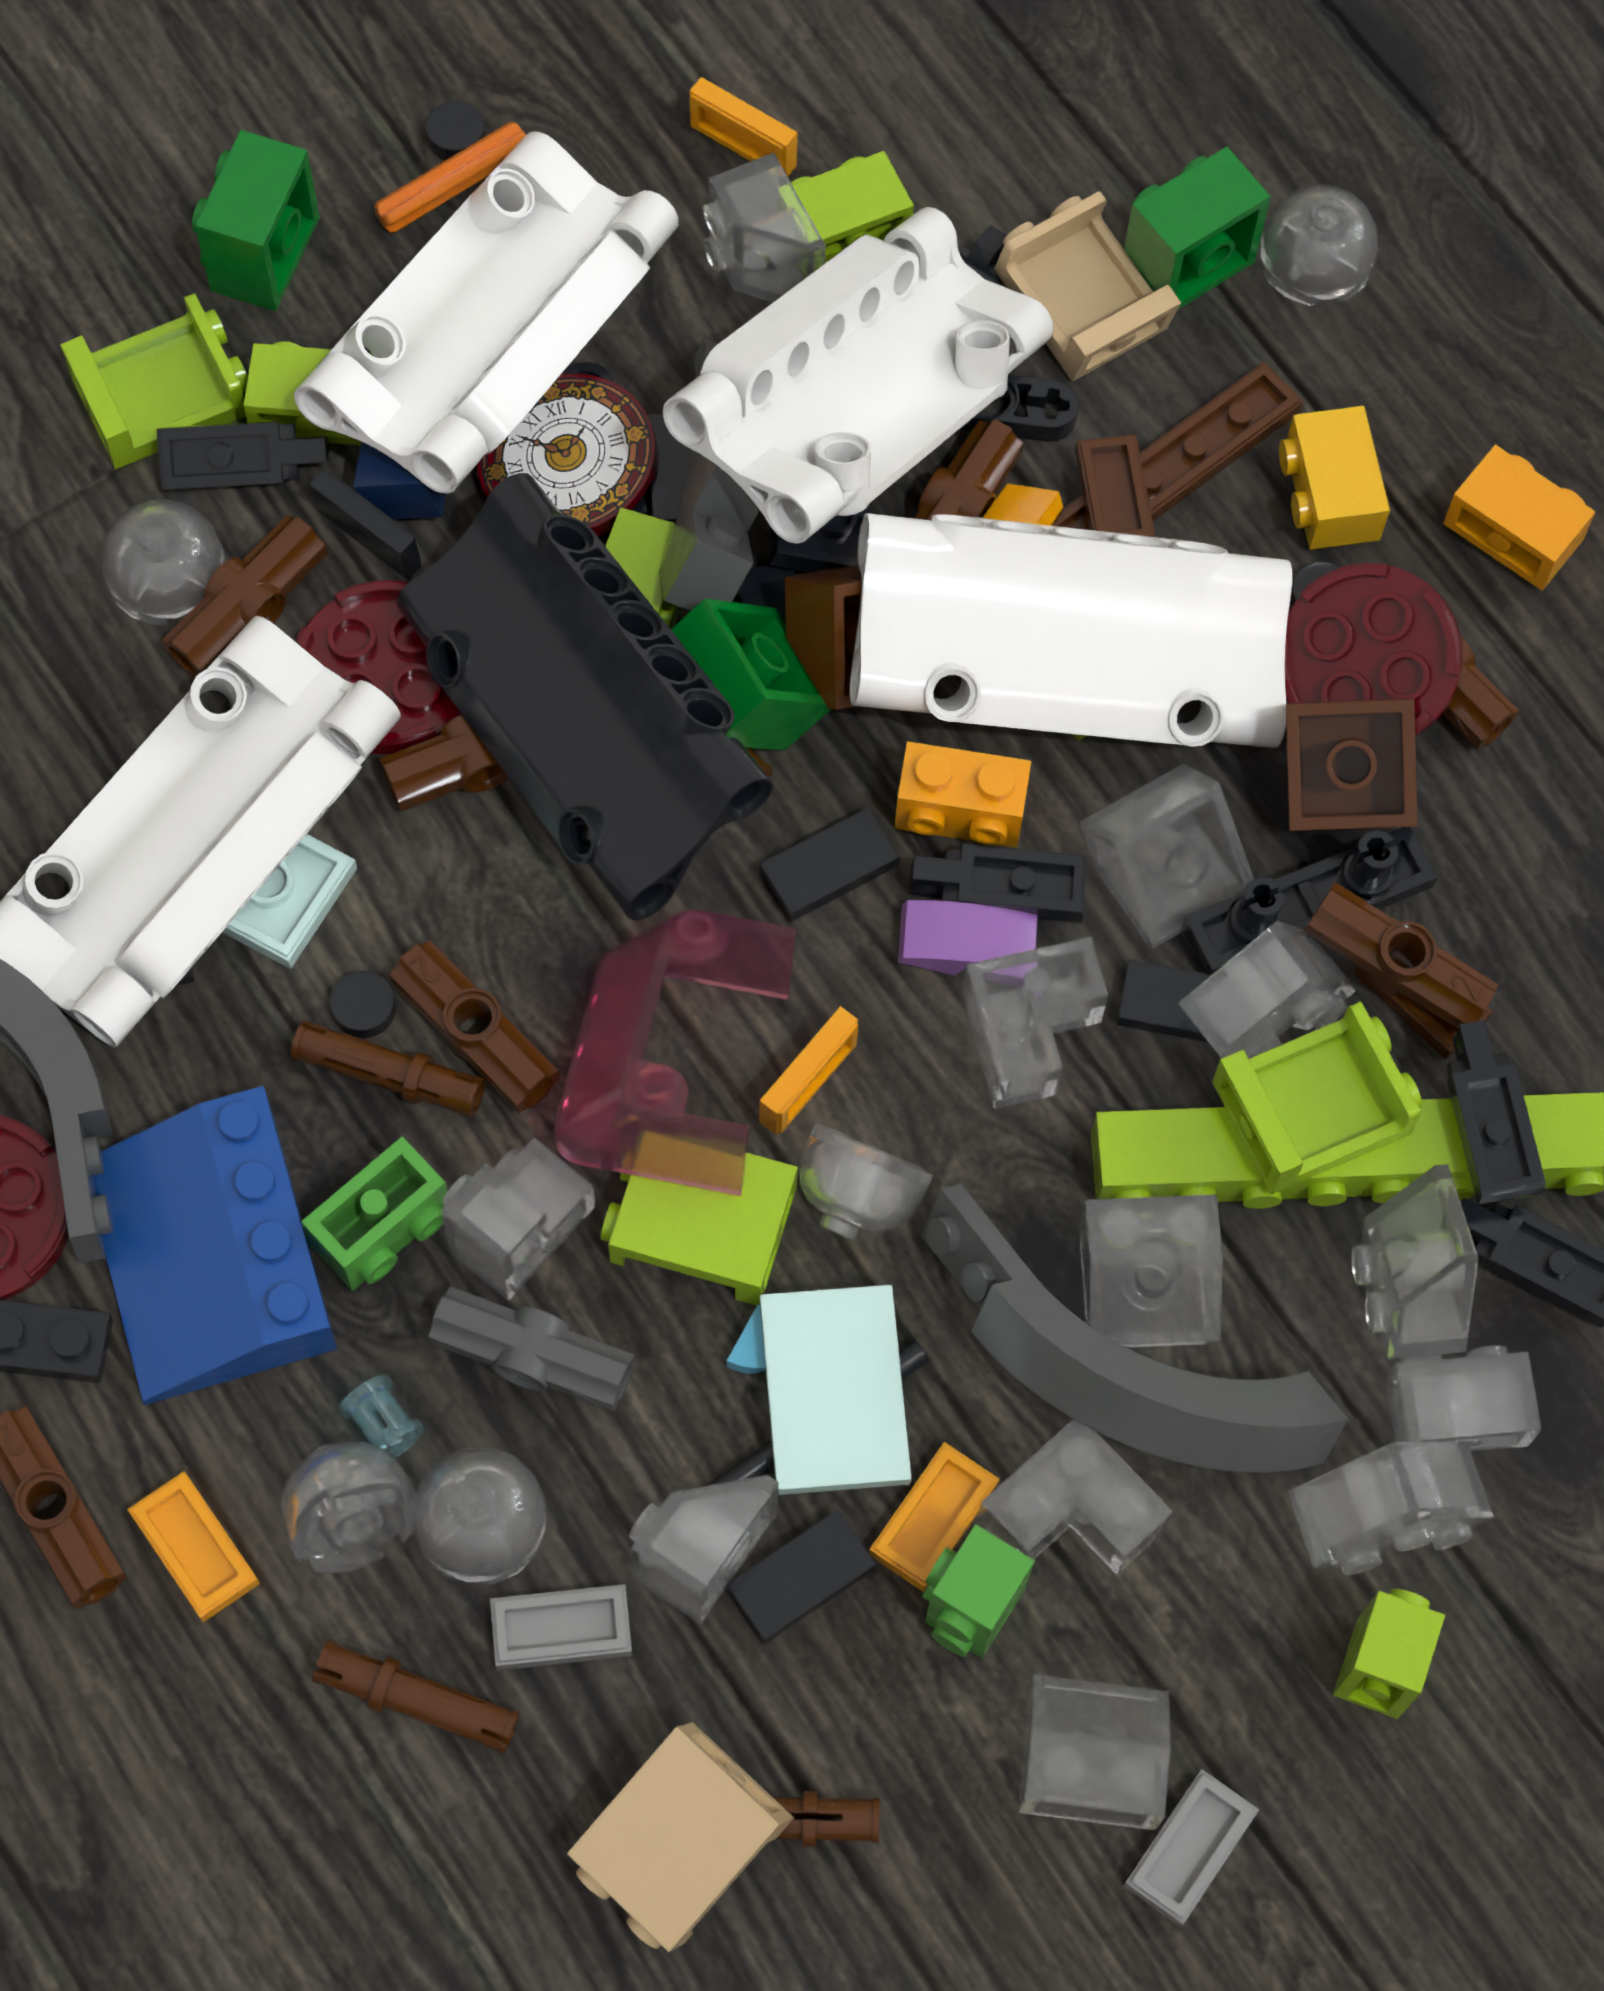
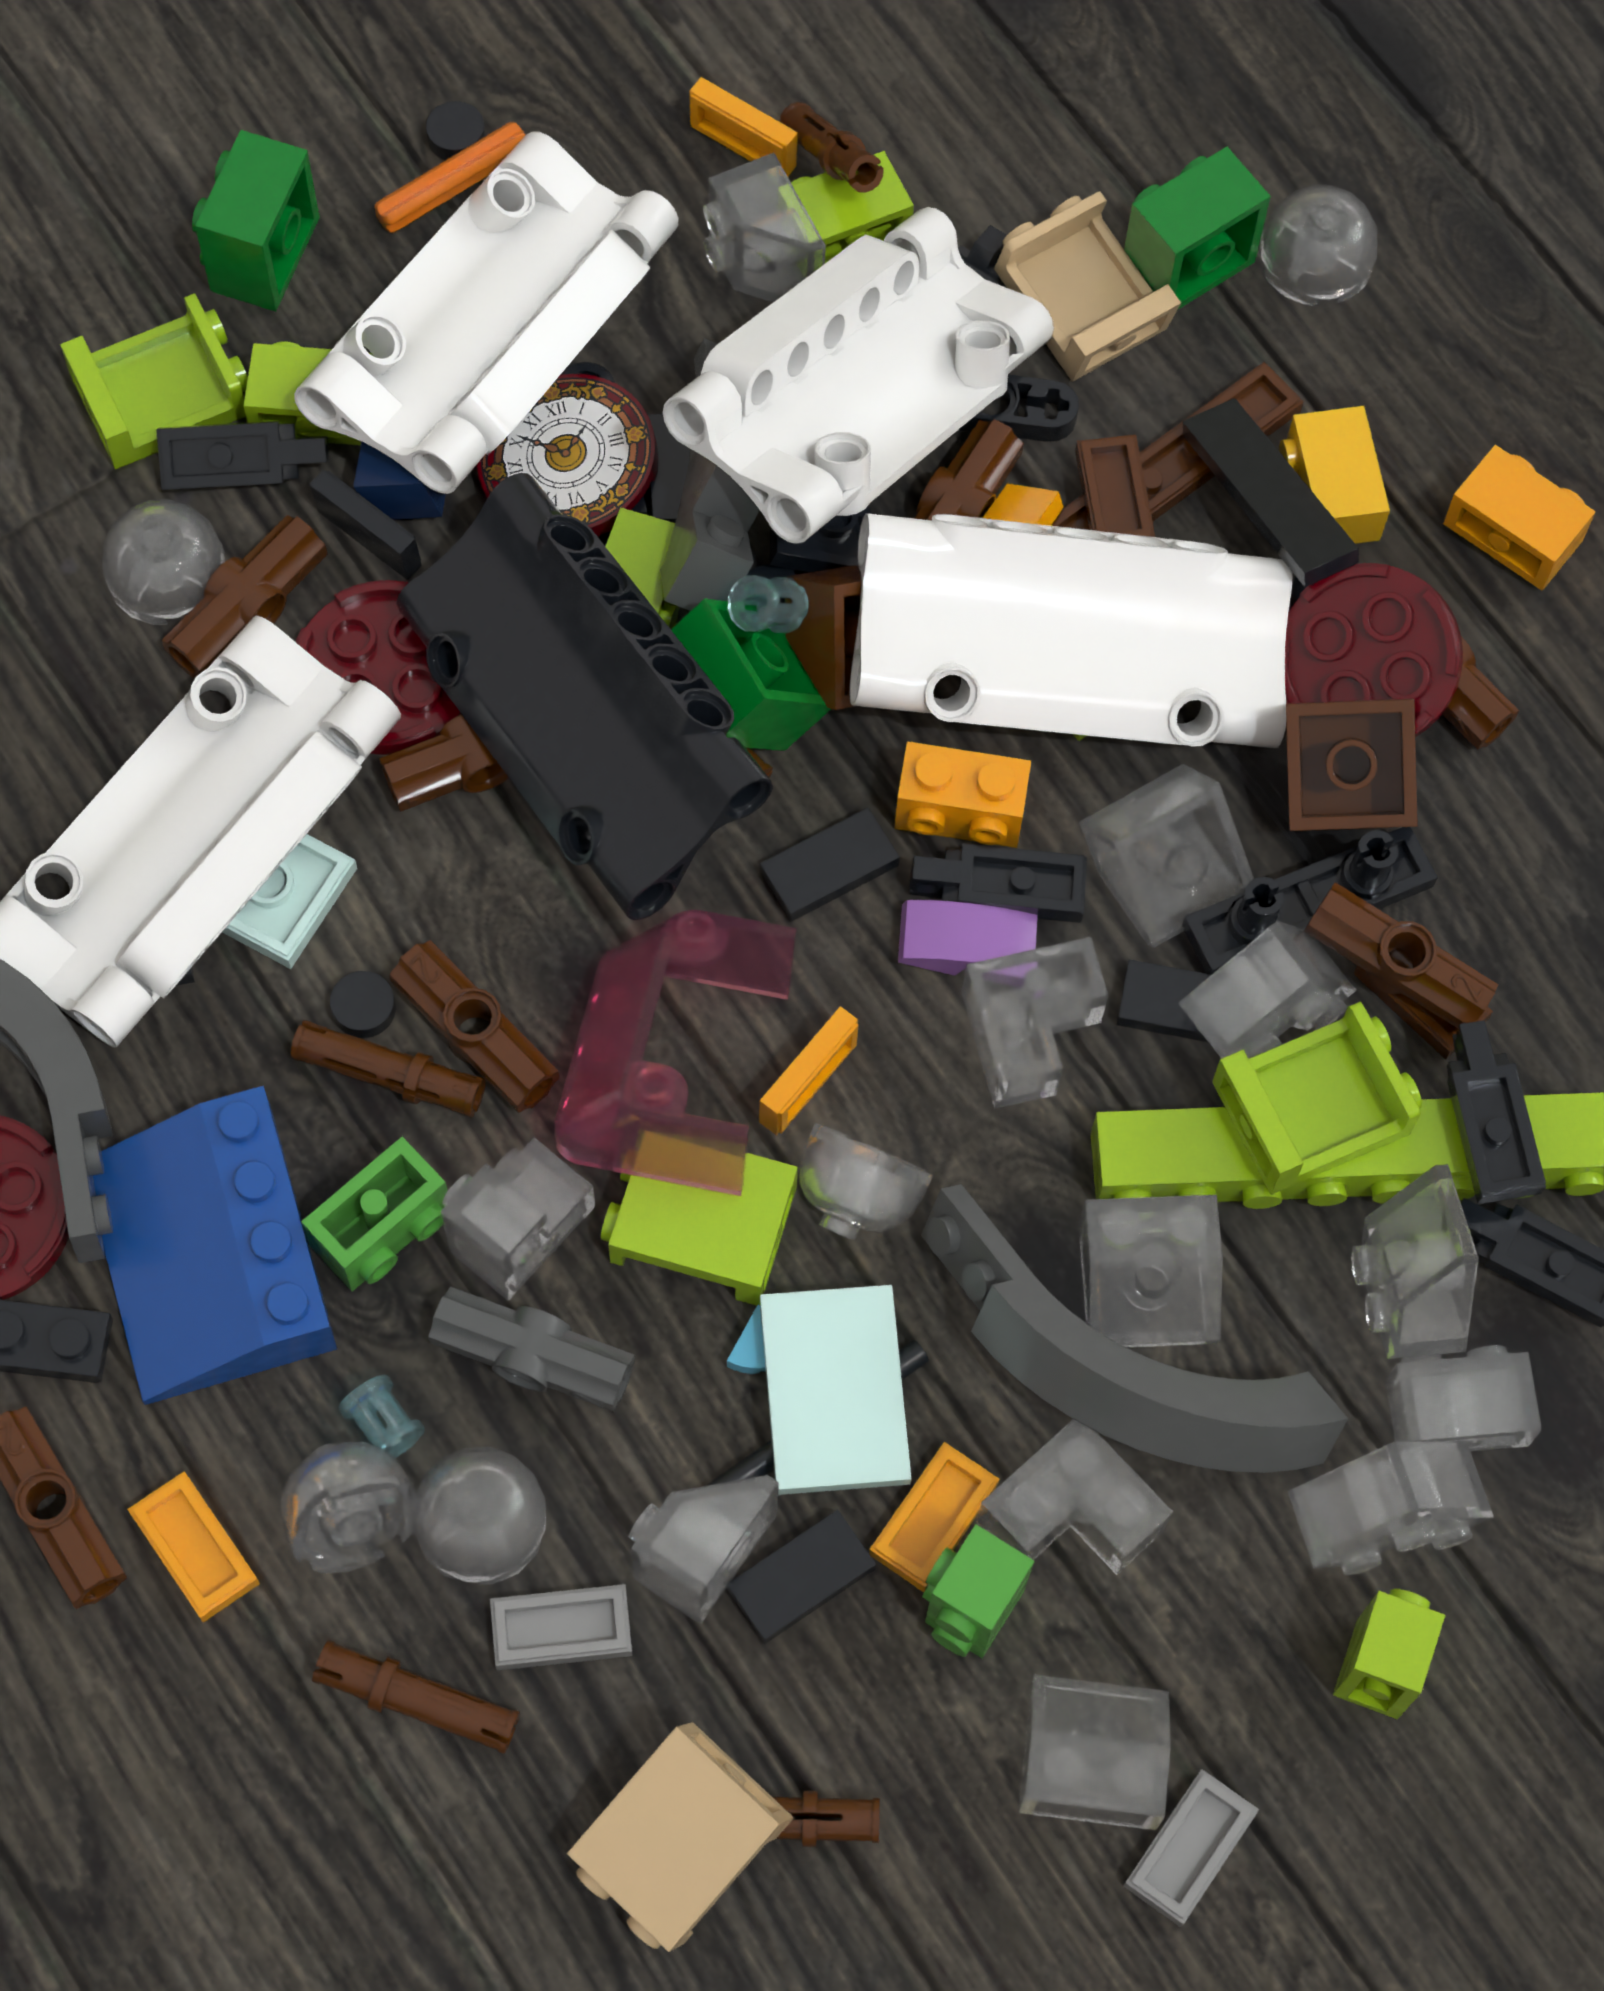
none -> clear light blue bush [728,575,809,633]
none -> reddish brown pin [780,102,884,193]
none -> black tile [1182,398,1359,587]

